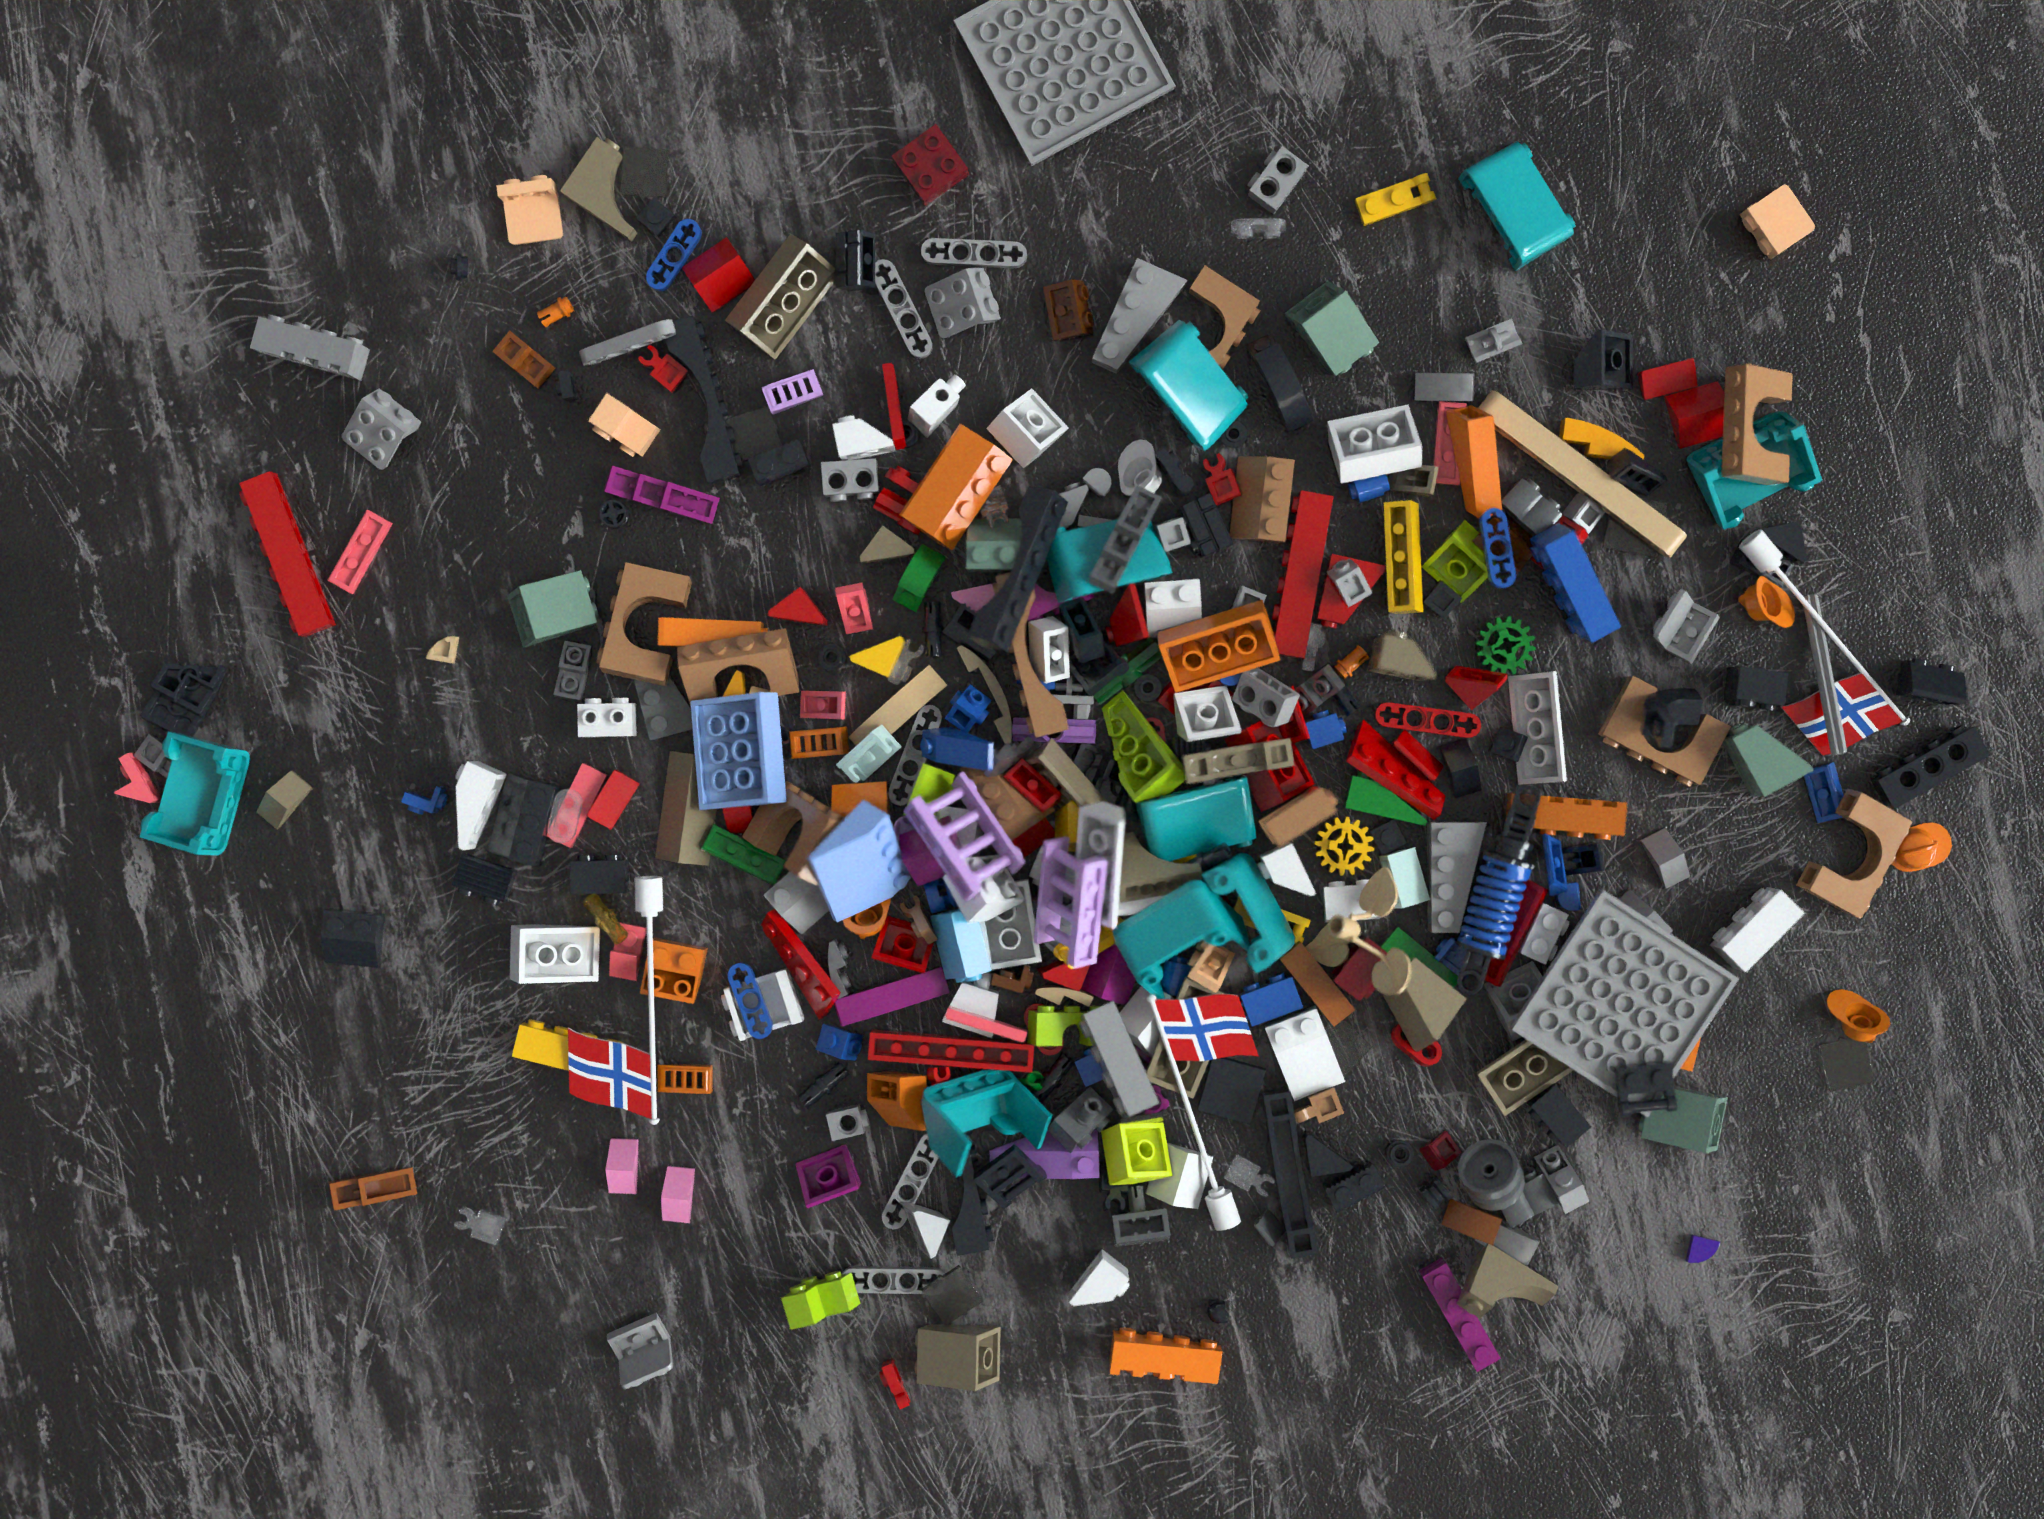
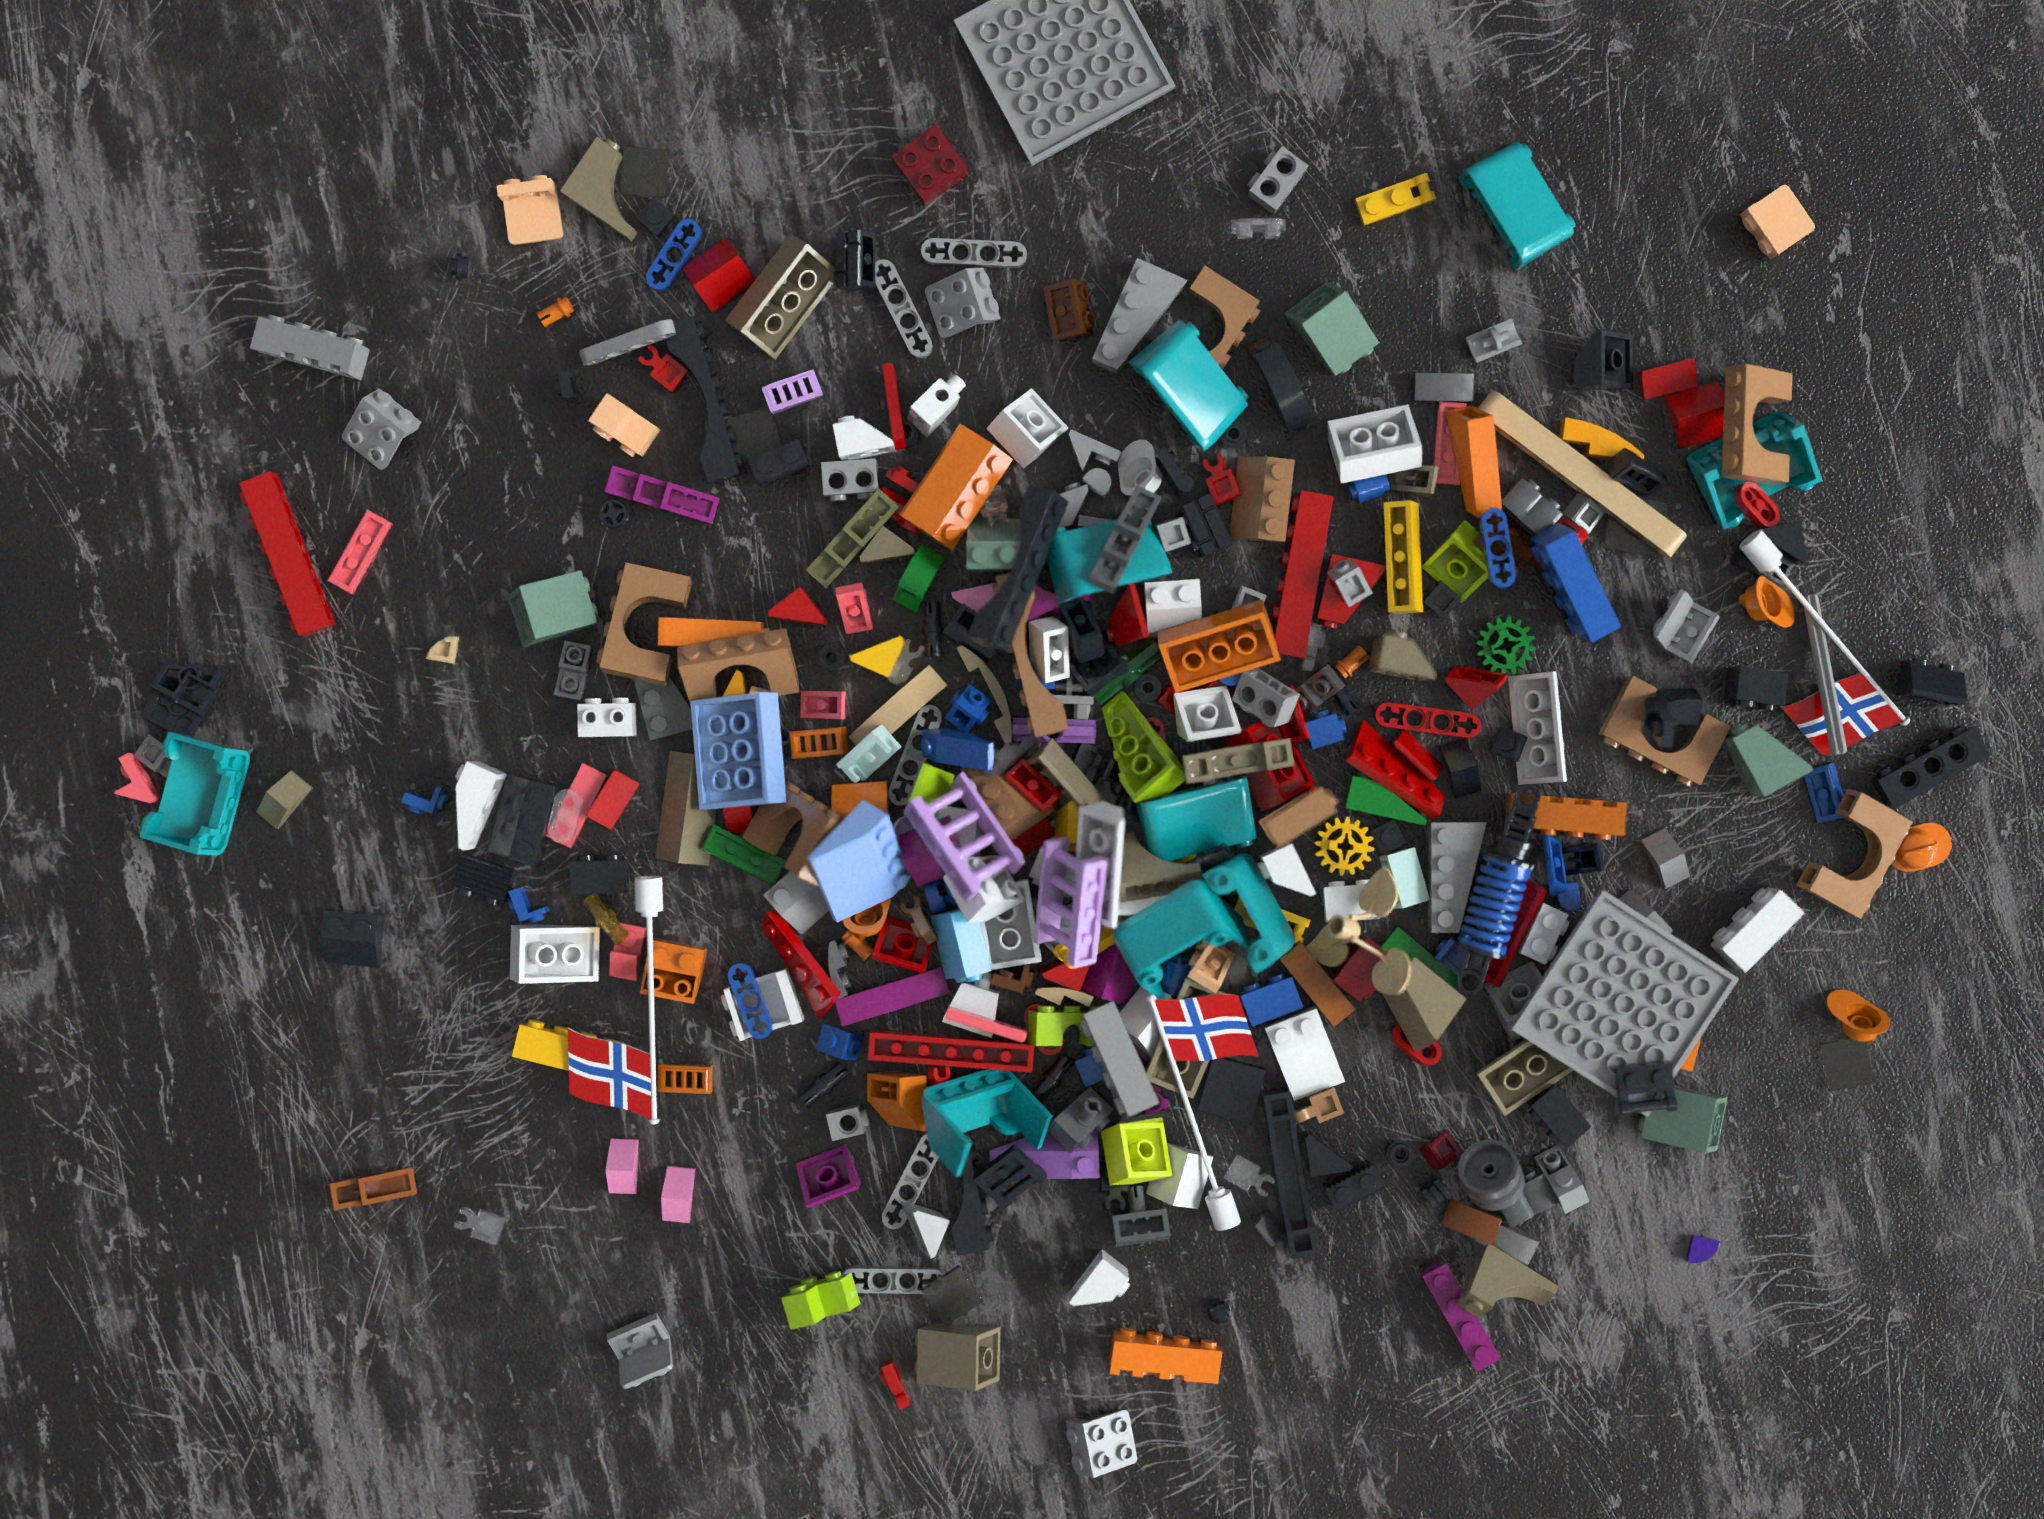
dark orange slope [492,330,555,389] -> none
green hand [1018,1071,1044,1091] -> none
none -> blue bracket [507,886,550,924]
none -> olive slope [806,489,899,588]
none -> orange pin [841,930,875,961]
none -> bracket [1066,1409,1137,1478]
none -> light grey slope [1069,430,1121,473]
none -> red plate [1734,481,1780,529]

